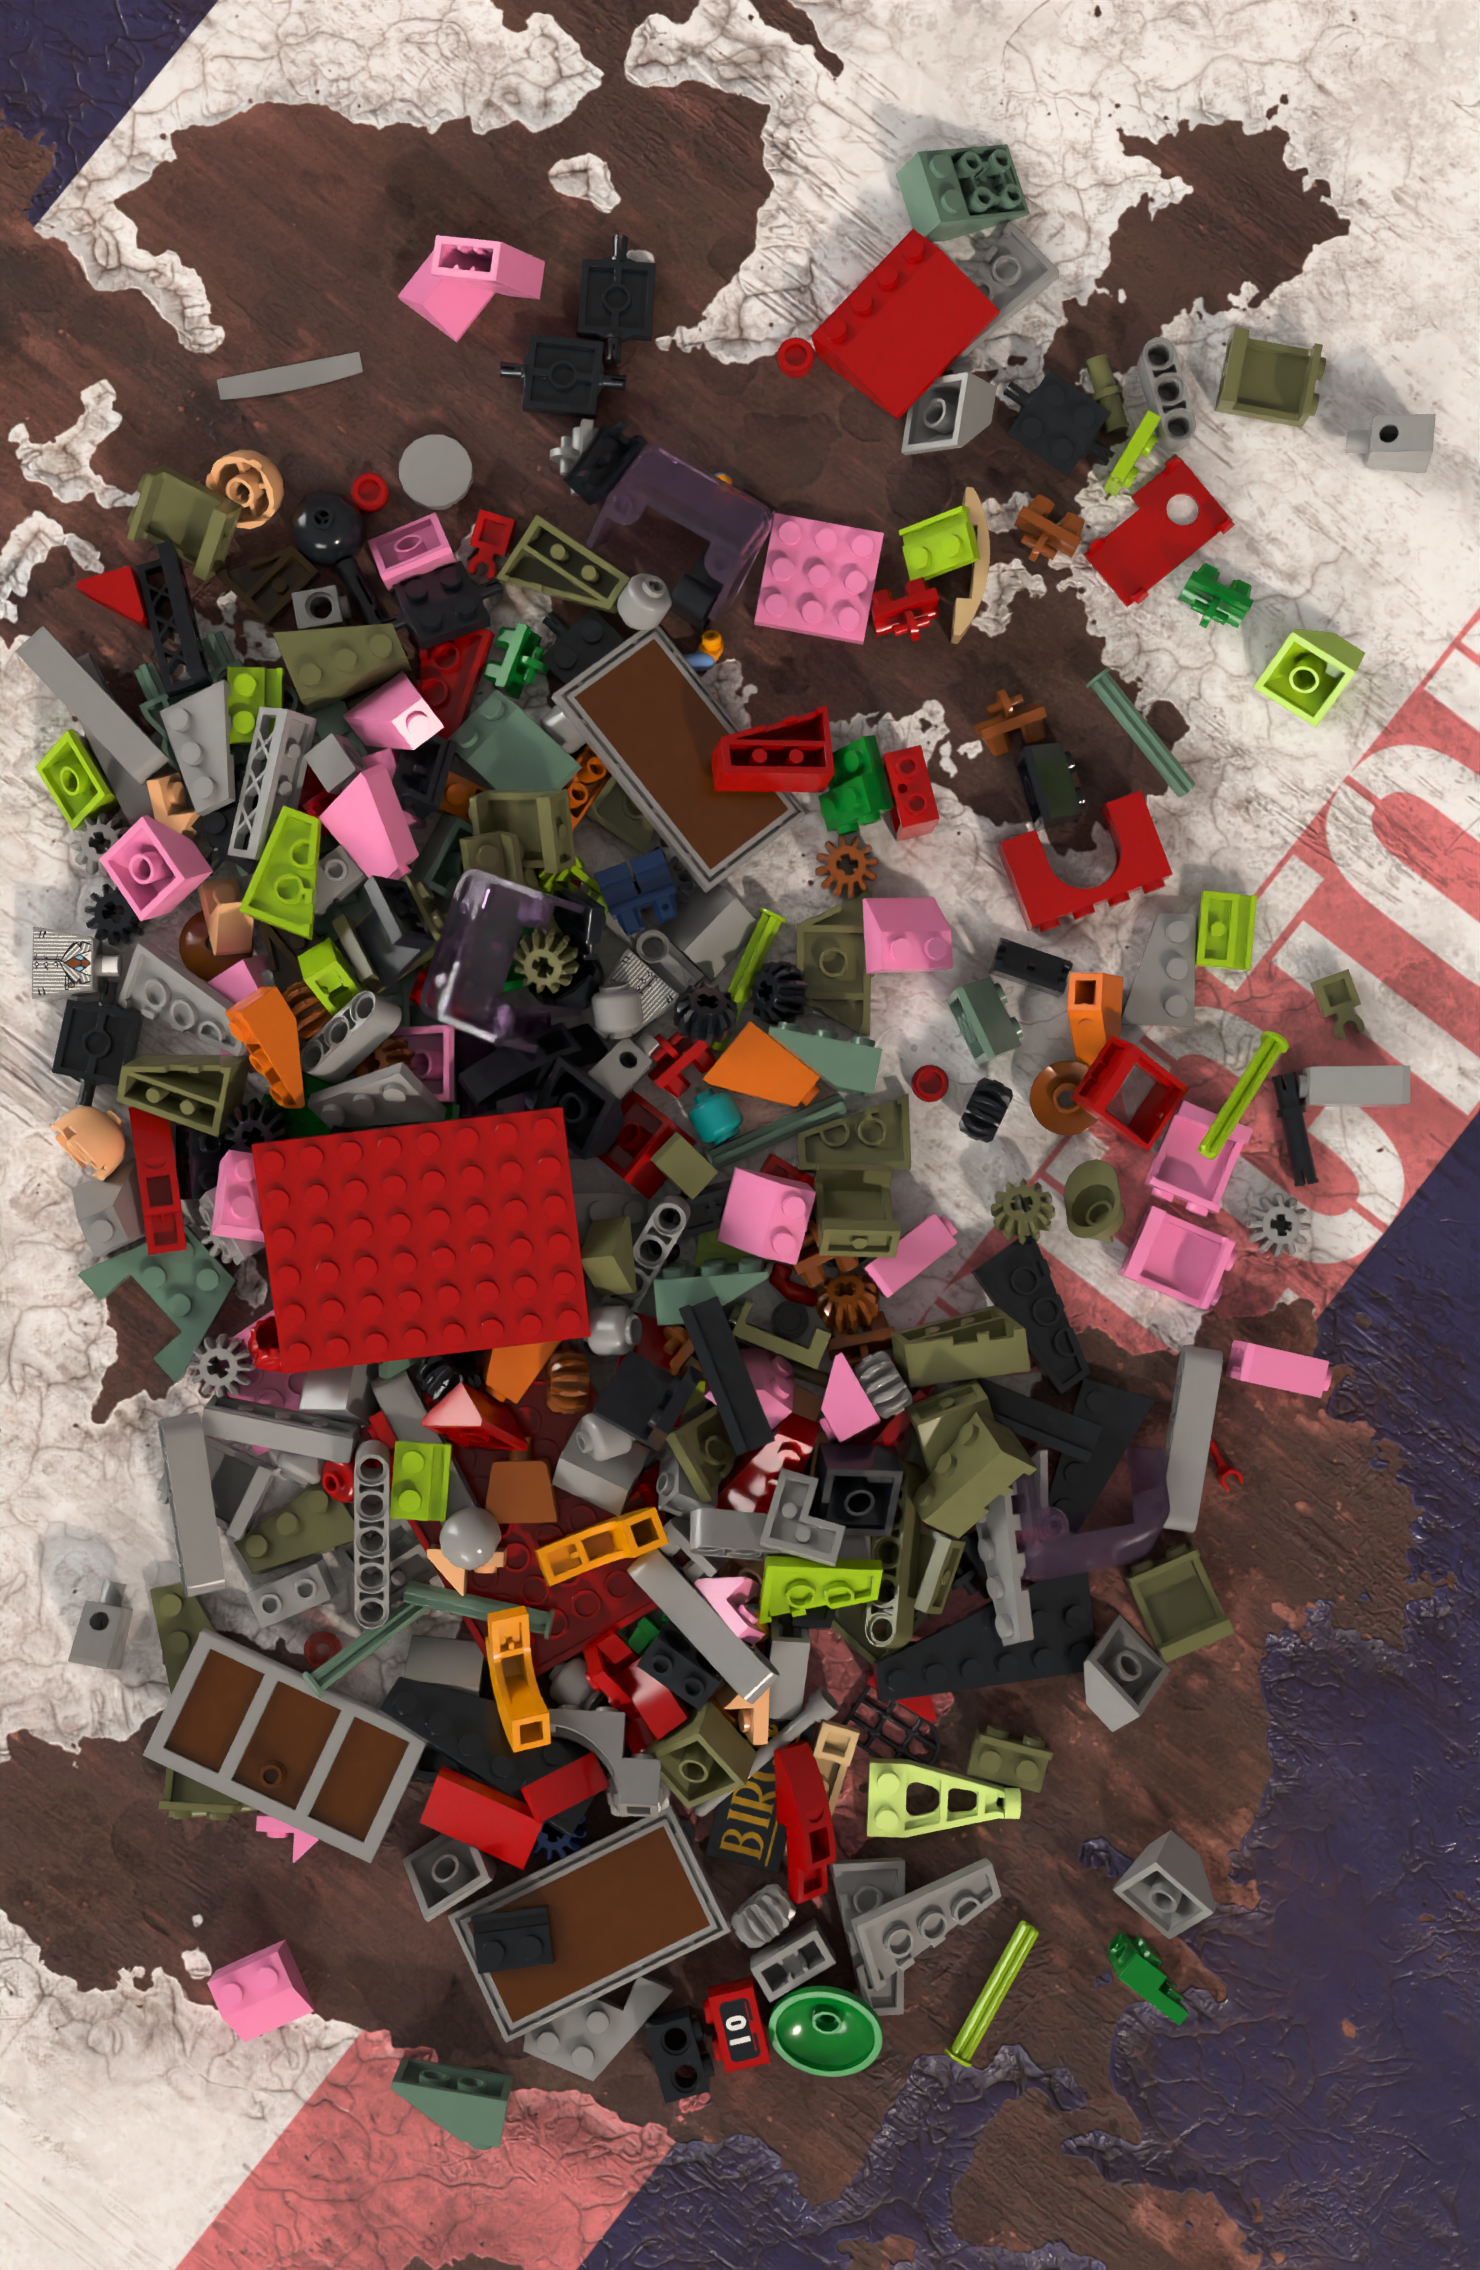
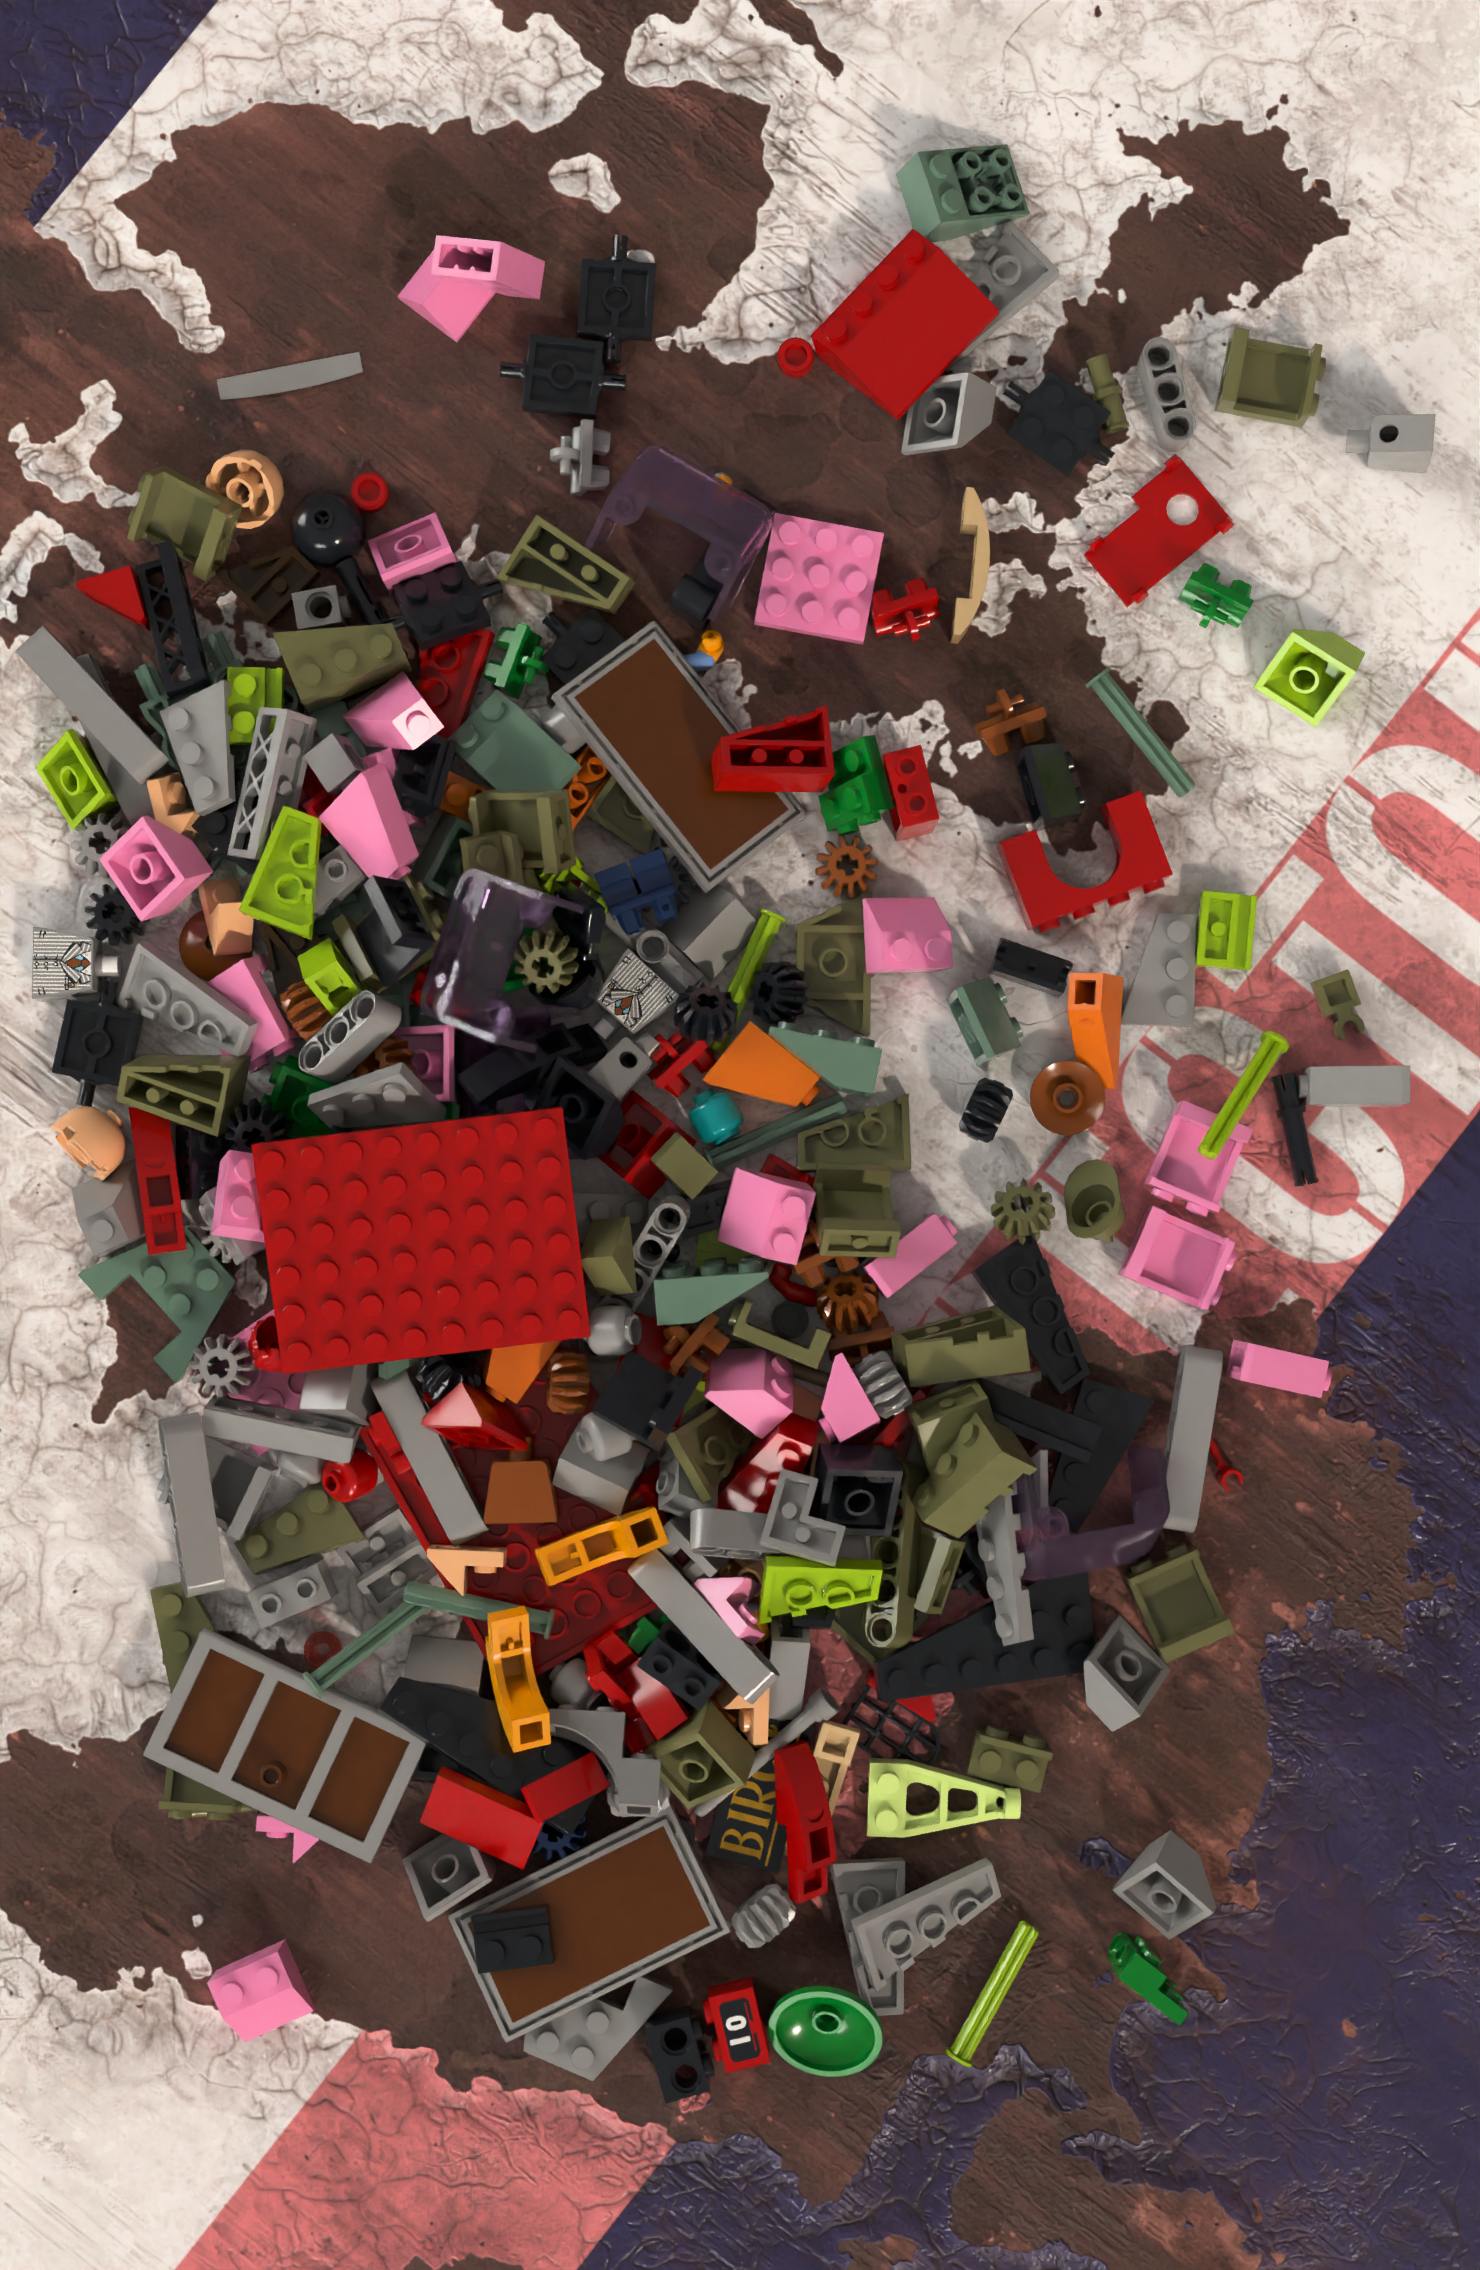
light grey torso [68,1580,133,1669] -> none
orange slope [225,986,305,1109] -> none
light grey beam [354,1440,390,1629] -> none
lime plate [390,1440,452,1522] -> none
sand green slope [391,2057,514,2150] -> none
light grey tile [399,435,473,510] -> none
light grey hair [439,1506,501,1570] -> none
red plate [468,509,518,580] -> none
black hinge [563,421,648,506] -> none
light grey head [591,981,644,1039] -> none
light grey head [617,573,672,630] -> none
black fence [679,1296,776,1456] -> none
light grey brick [750,1918,836,2002] -> none
lime plate [899,506,981,581] -> none
red plate [911,1065,949,1102] -> none
dark orange hips [1014,494,1085,563] -> none
red window [1070,1035,1189,1152] -> none
lime plate [1103,410,1161,497] -> none
light grey gear [1245,1193,1311,1257] -> none

